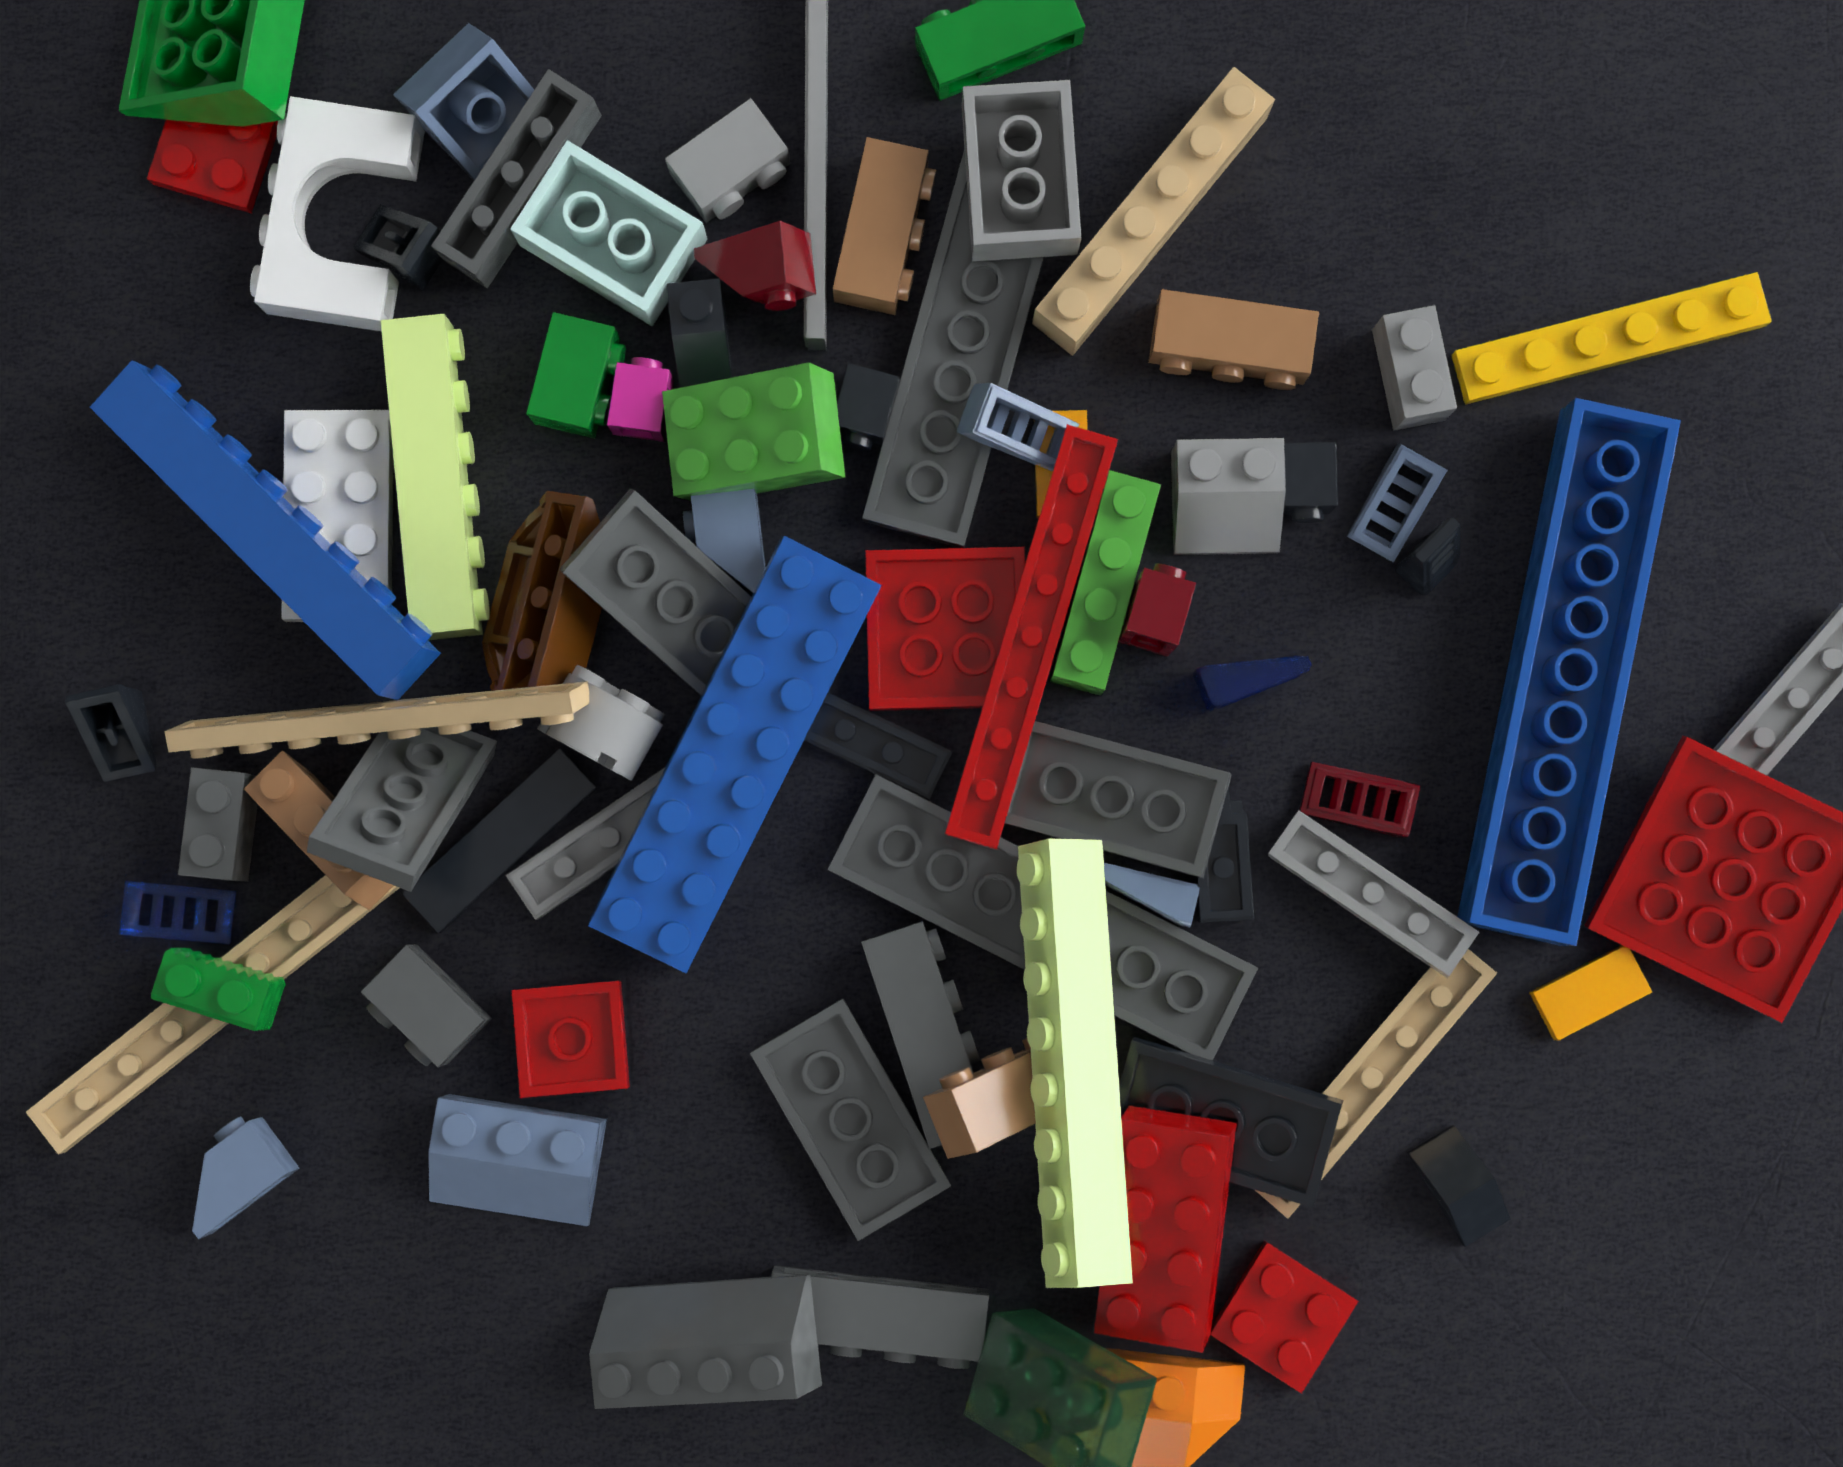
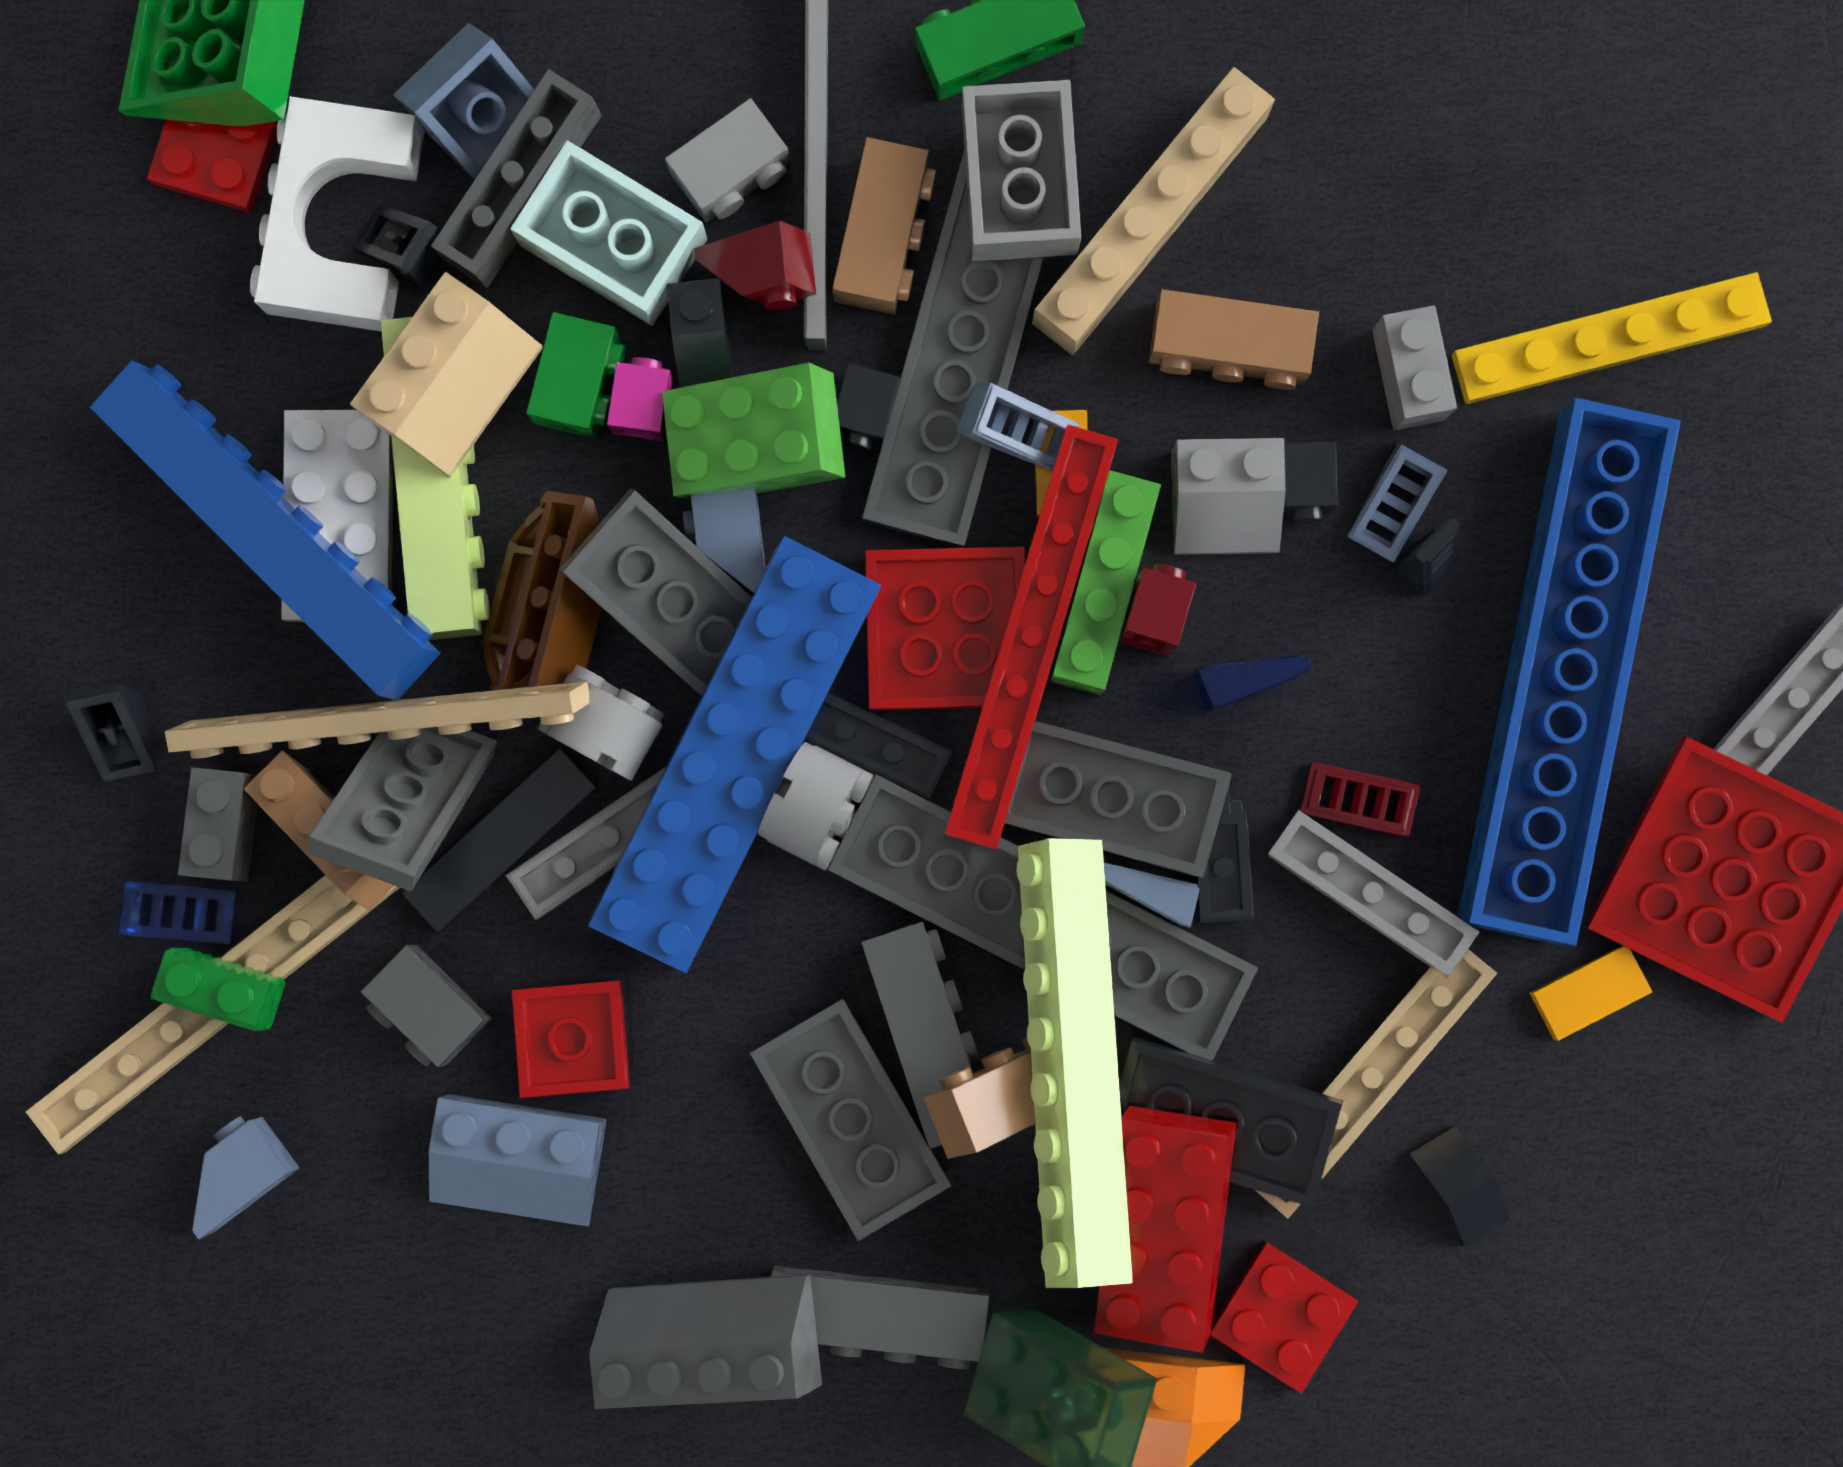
none -> tan slope [350,272,543,477]
none -> light grey brick [758,742,873,871]

